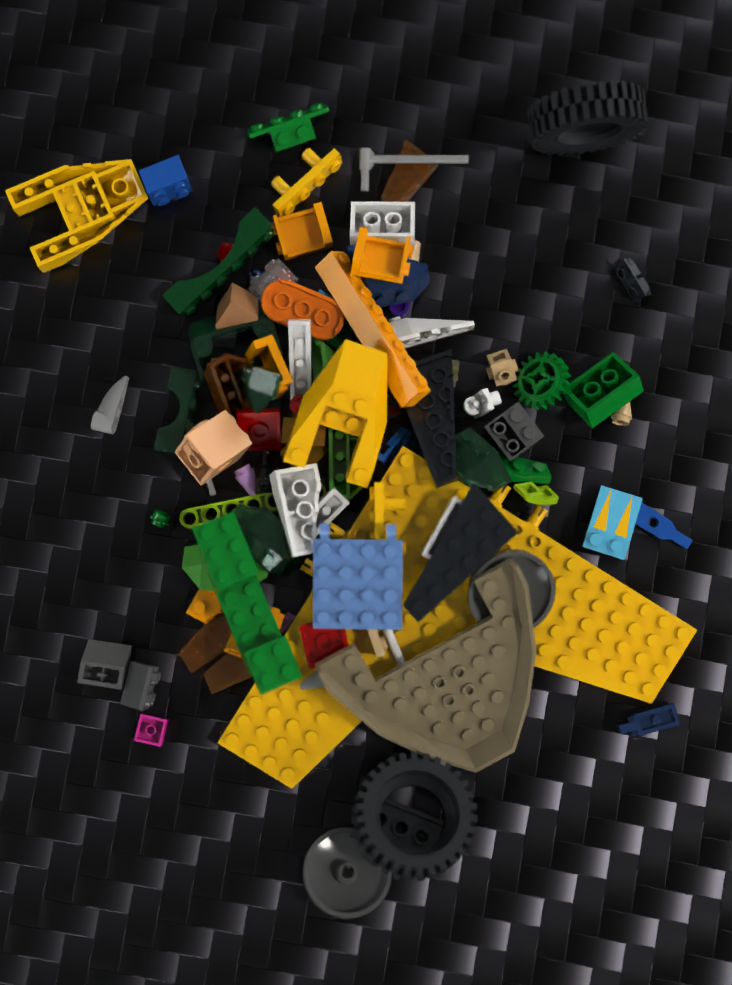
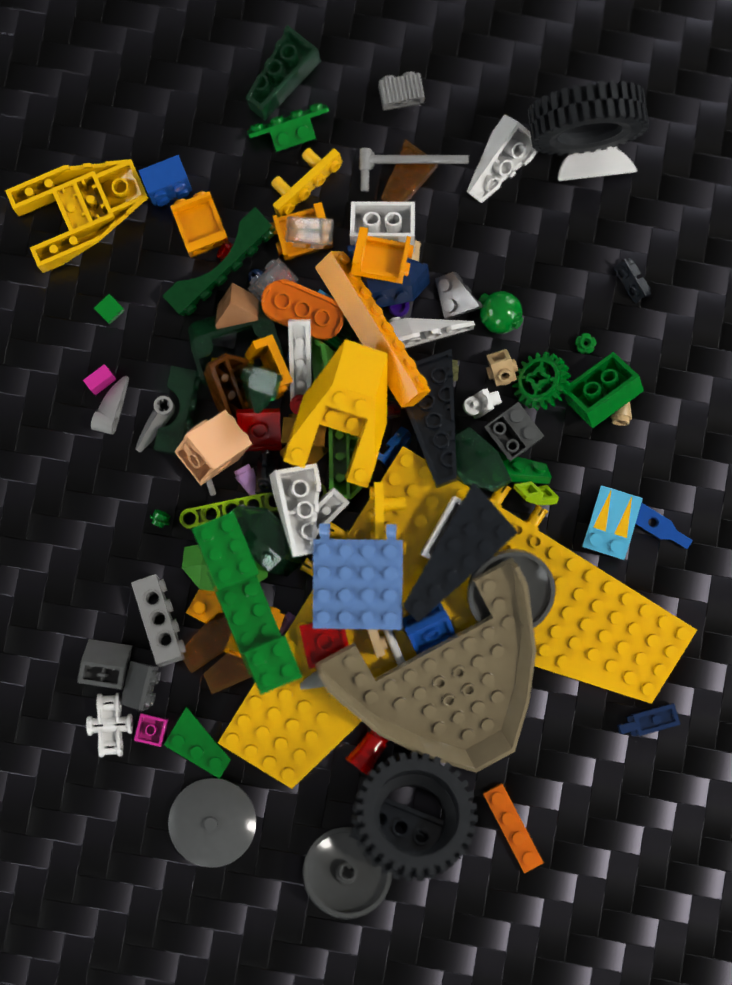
none -> dark pink piece [83,364,117,395]
none -> white axle [86,692,133,757]
none -> green tile [94,294,125,325]
none -> light grey brick [131,574,186,667]
none -> light grey piece [135,396,175,453]
none -> green wing [164,707,231,779]
none -> dark grey dish [168,778,257,868]
none -> light orange panel [170,191,229,258]
none -> clear green wedge [246,25,321,121]
none -> clear brick [285,216,334,249]
none -> red plant [345,729,389,776]
none -> light grey brick [379,72,425,111]
none -> blue bracket [403,602,456,655]
none -> flat silver wing [435,272,483,320]
none -> white wedge [467,114,538,203]
none -> green brick [478,291,523,334]
none -> orange plate [483,783,544,873]
none -> white sticker [558,146,637,181]
none -> green plate [575,333,596,354]

